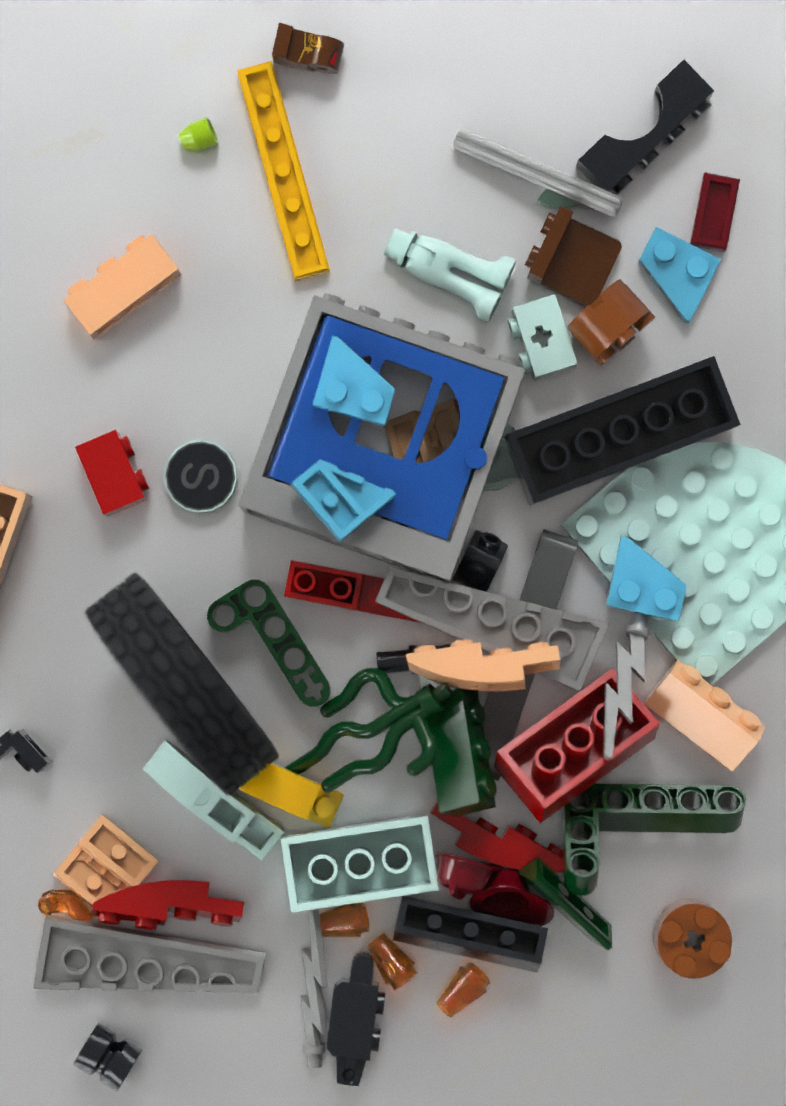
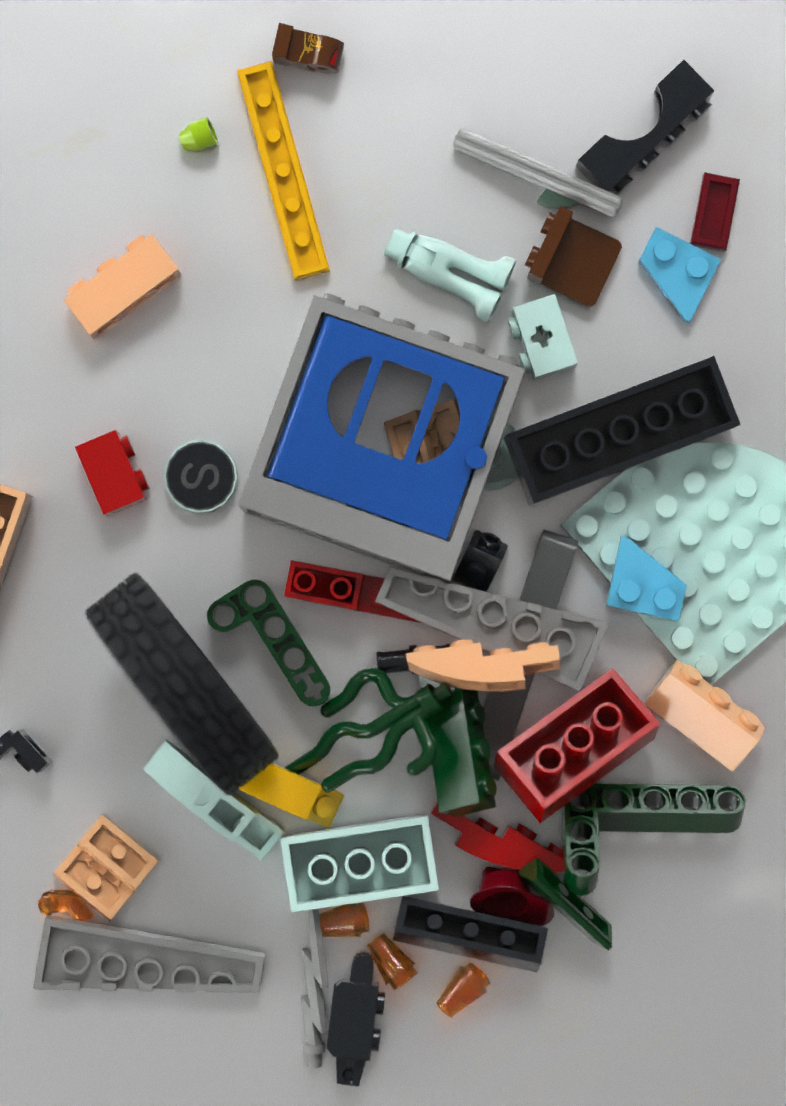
black wheel [73,1023,143,1091] -> none
red slope [91,880,244,930] -> none
medium azure wing [291,459,396,543] -> none
medium azure wing [313,336,396,427] -> none
dark red piece [435,853,502,900] -> none
dark orange brick [567,279,655,366] -> none
light grey piece [604,613,649,760] -> none
dark orange brick [653,899,732,979] -> none

